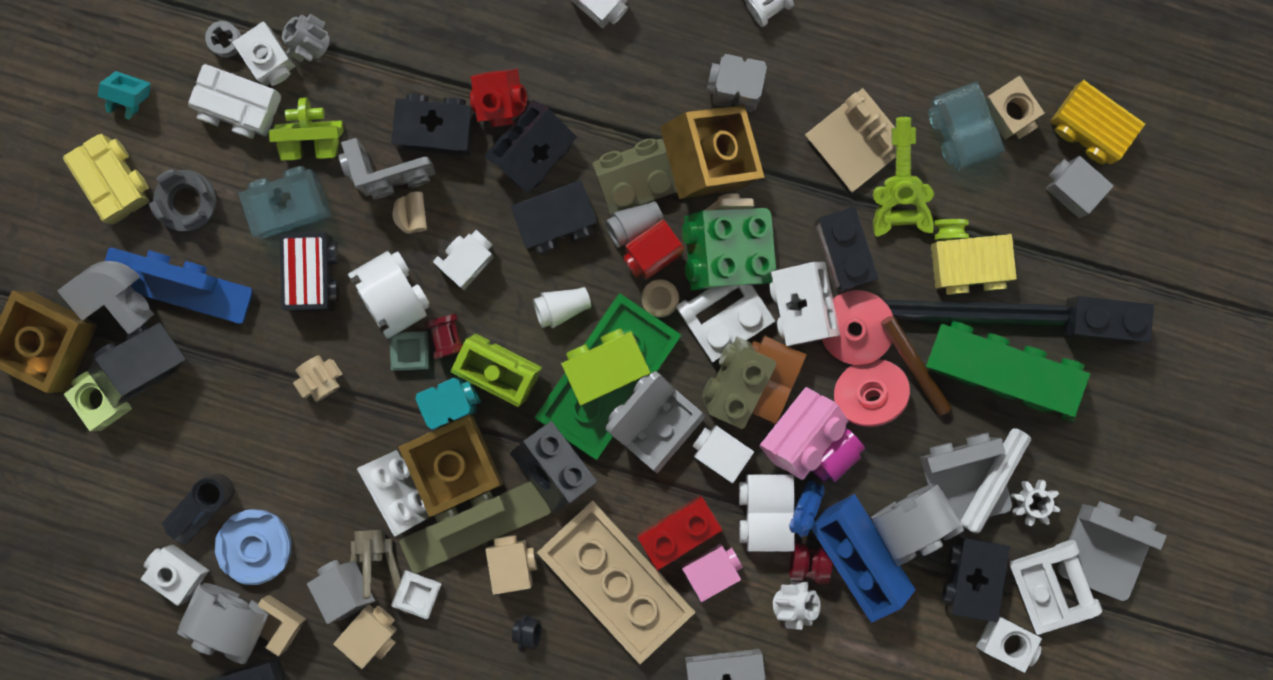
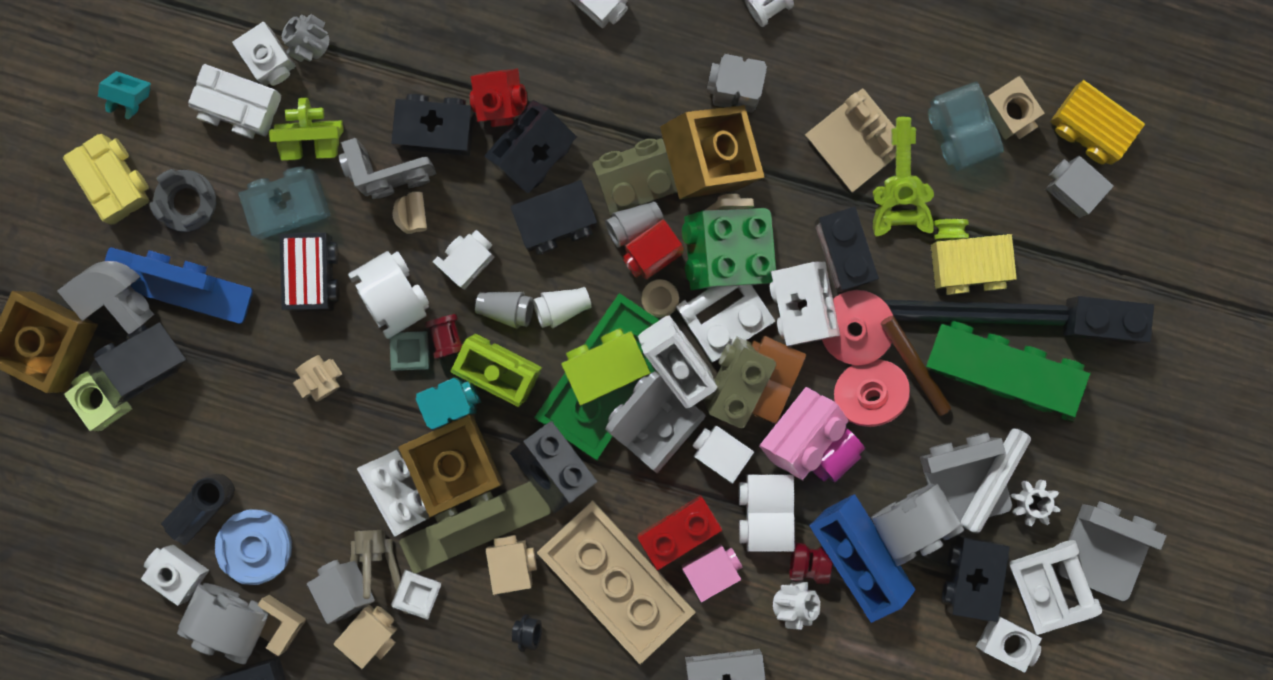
light grey bush [205,21,242,58] -> none
blue axle [789,480,825,537] -> none
none -> light grey cone [475,292,533,329]
none -> white brick [638,315,718,408]

